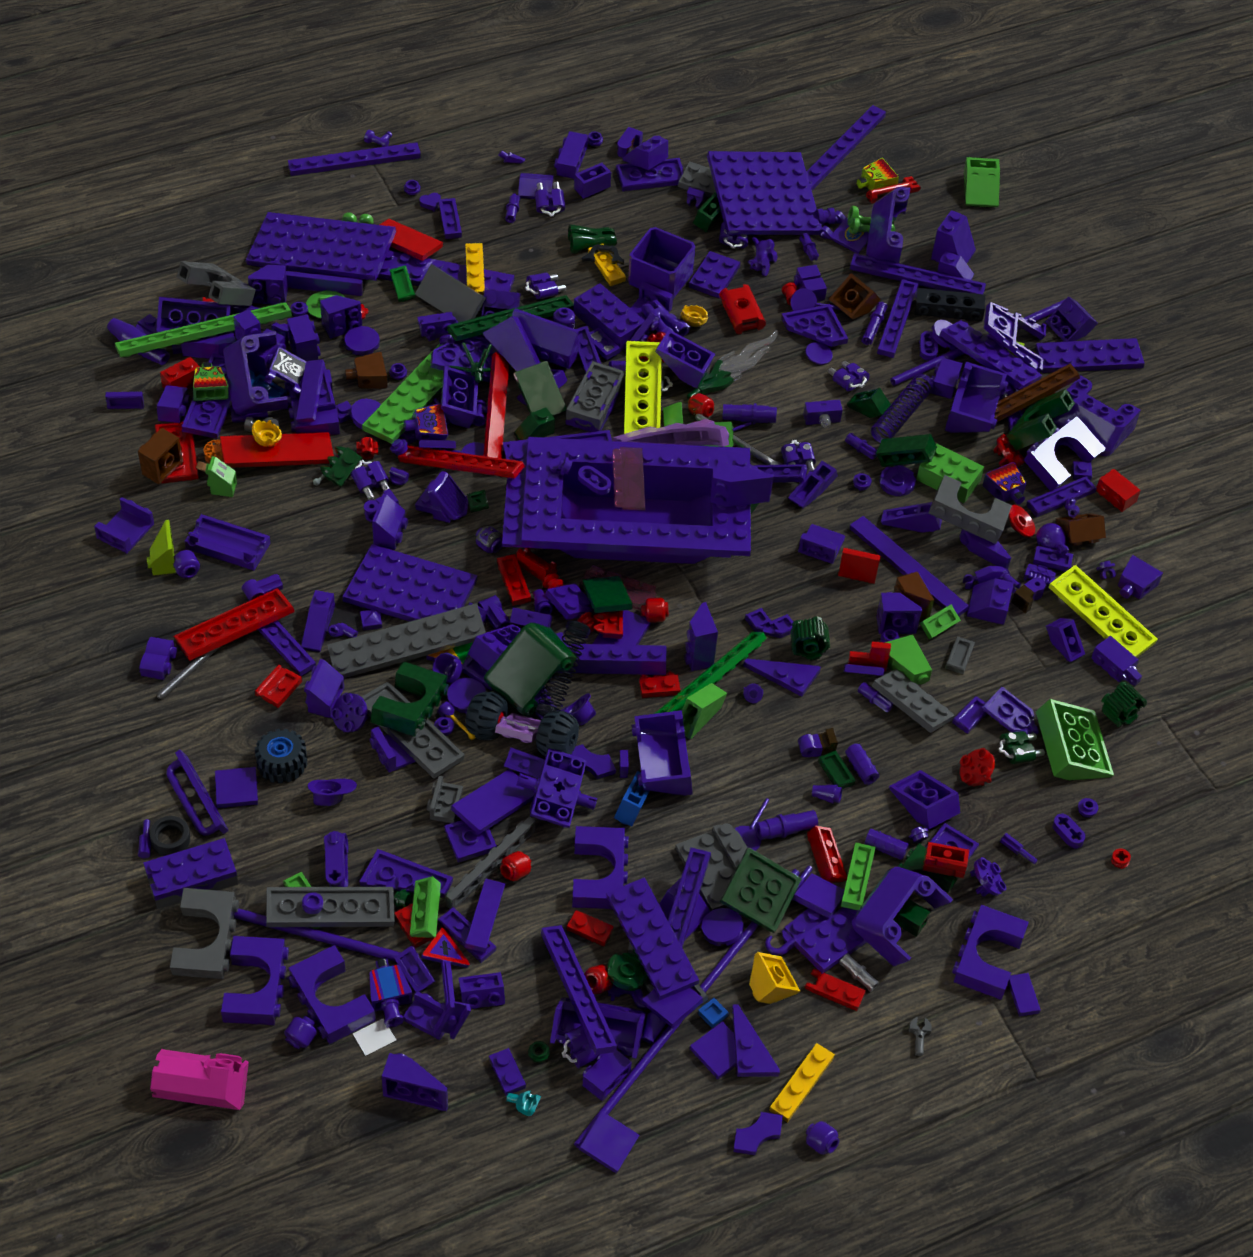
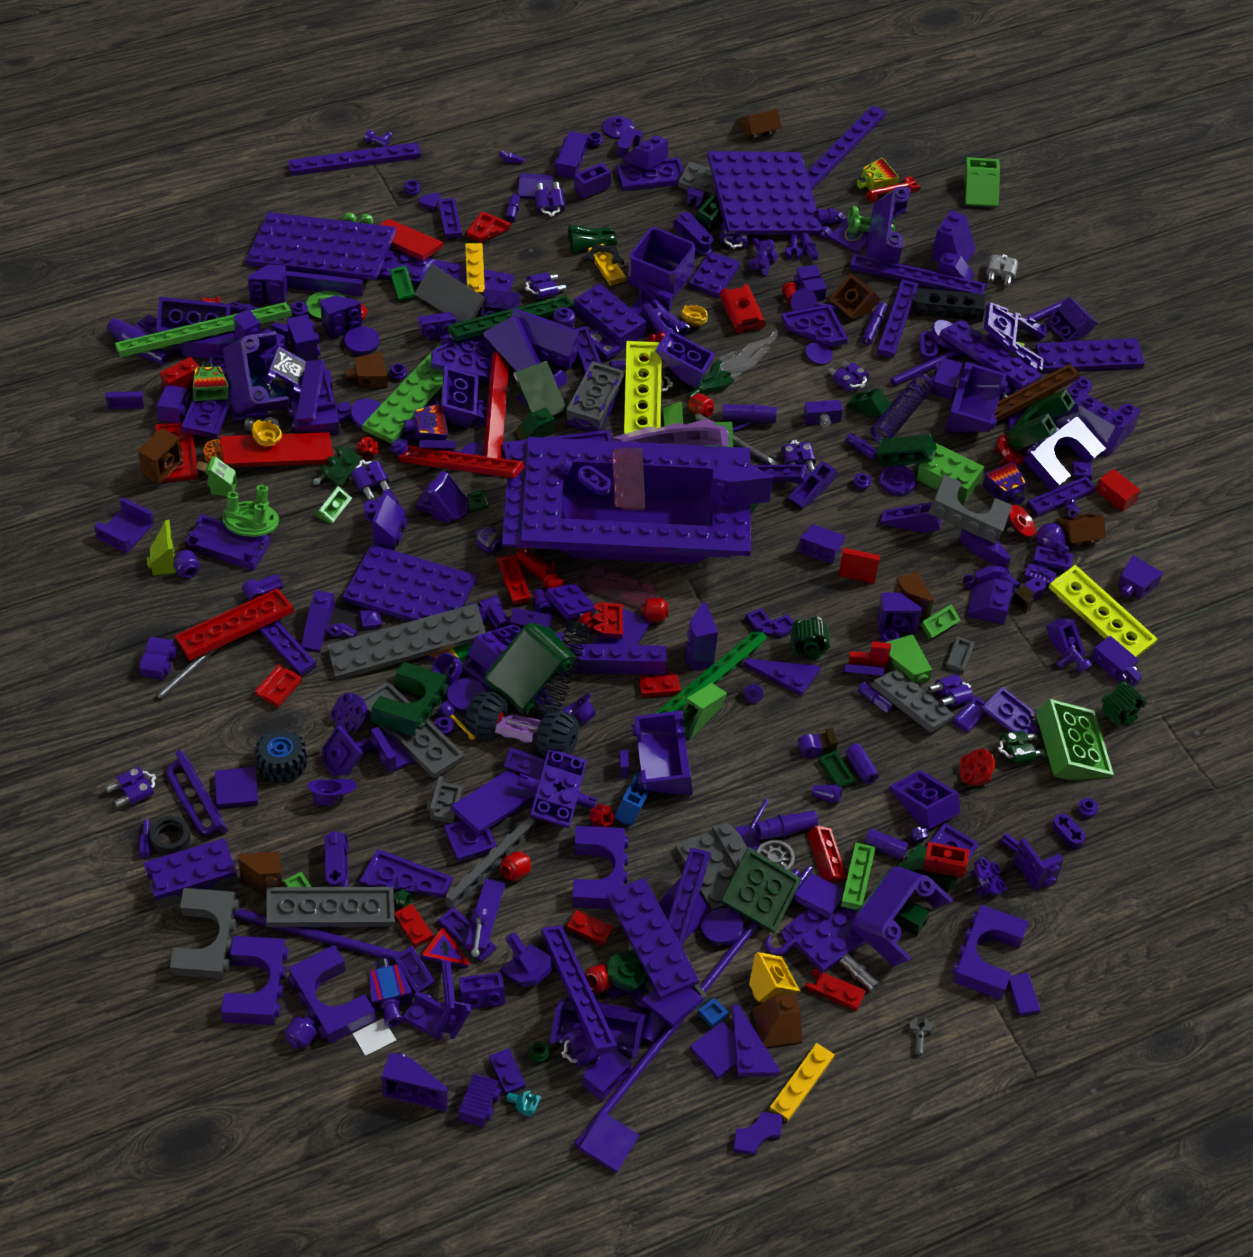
dark pink brick [150,1049,249,1110] -> none
dark grey arch [177,261,256,306] -> none
dark purple tile [302,892,323,914] -> none
dark purple slope [304,659,344,718] -> none
dark purple plate [389,467,409,485] -> none
bright green slope [410,876,441,938] -> none
dark green plant [449,342,492,383] -> none
dark purple tile [571,744,616,779] -> none
dark green tile [583,576,633,613] -> none
dark purple plate [630,312,660,342] -> none
dark purple head [806,1121,839,1155] -> none
dark purple tile [849,516,969,616] -> none
dark purple plate [1097,561,1116,580] -> none
red bush [1111,848,1131,869] -> none
none -> dark purple piece [105,766,156,807]
none -> bright green piece [222,485,279,537]
none -> reddish brown slope [238,851,283,896]
none -> bright green slope [314,486,352,524]
none -> dark purple piece [322,726,372,776]
none -> dark purple brick [459,1073,501,1127]
none -> red wing [466,211,511,243]
none -> hinge [471,908,489,957]
none -> dark purple piece [500,932,552,987]
none -> red gear [588,803,615,827]
none -> dark purple dish [602,116,634,139]
none -> dark purple piece [673,212,713,256]
none -> reddish brown slope [737,109,782,138]
none -> reddish brown slope [751,993,803,1049]
none -> light grey wheel [757,840,795,871]
none -> dark purple bar [785,234,803,261]
none -> dark purple piece [927,674,973,707]
none -> light grey piece [986,254,1018,286]
none -> dark purple bracket [1014,838,1064,891]
none -> dark purple piece [1056,644,1092,673]

